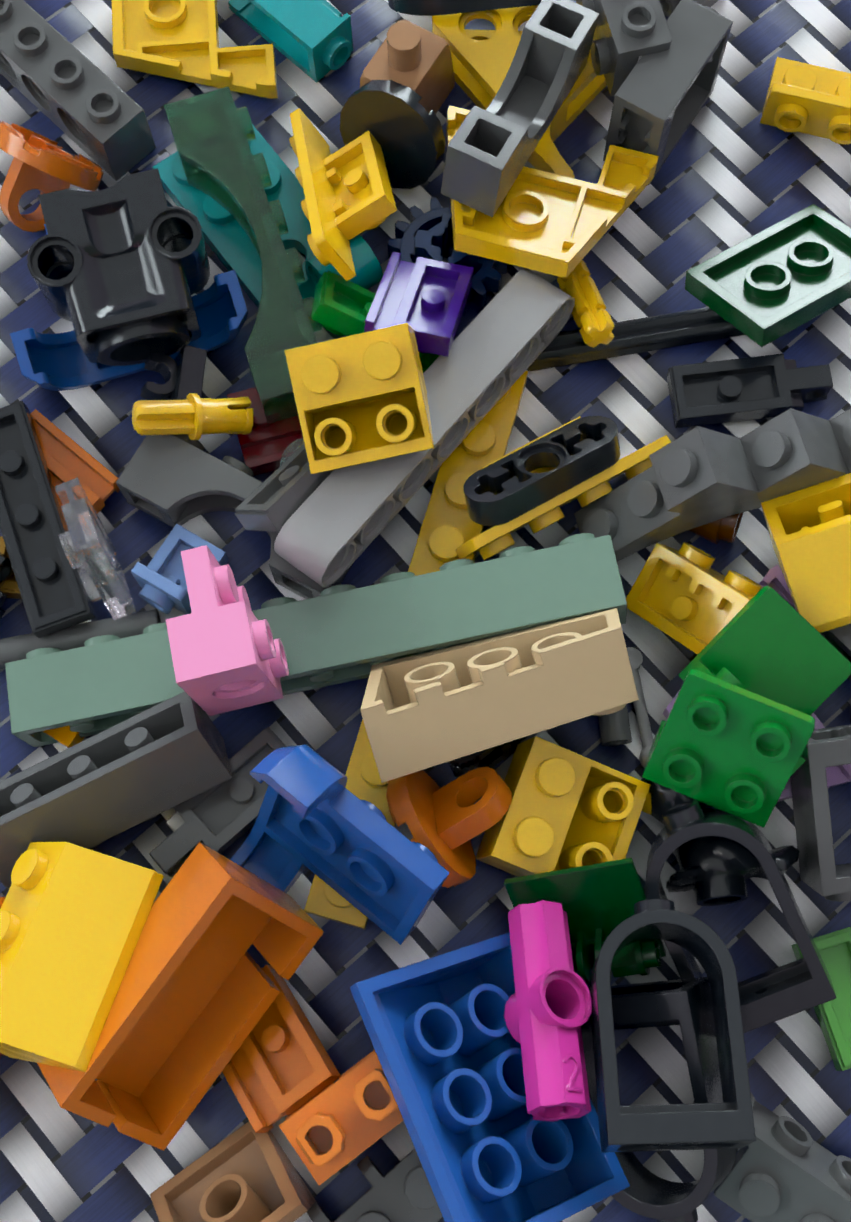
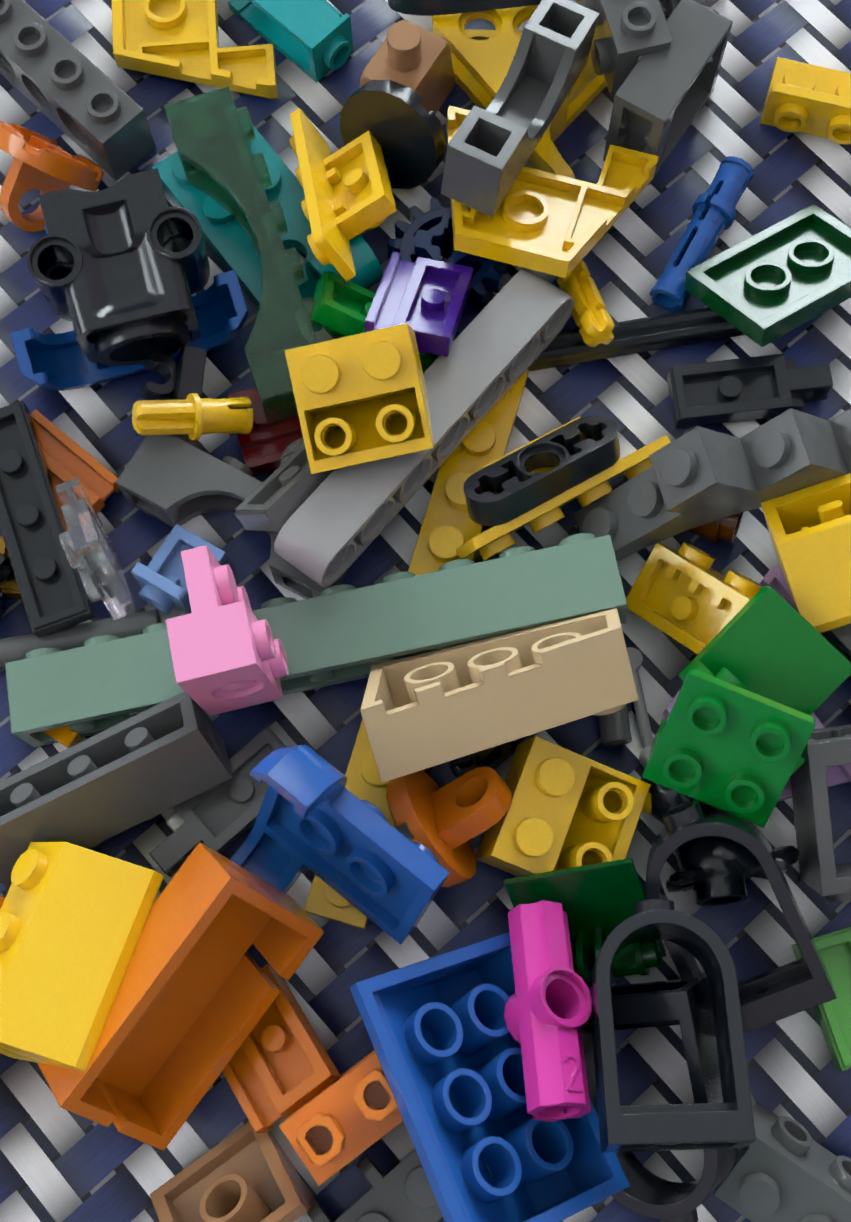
none -> blue pin [649,156,754,312]

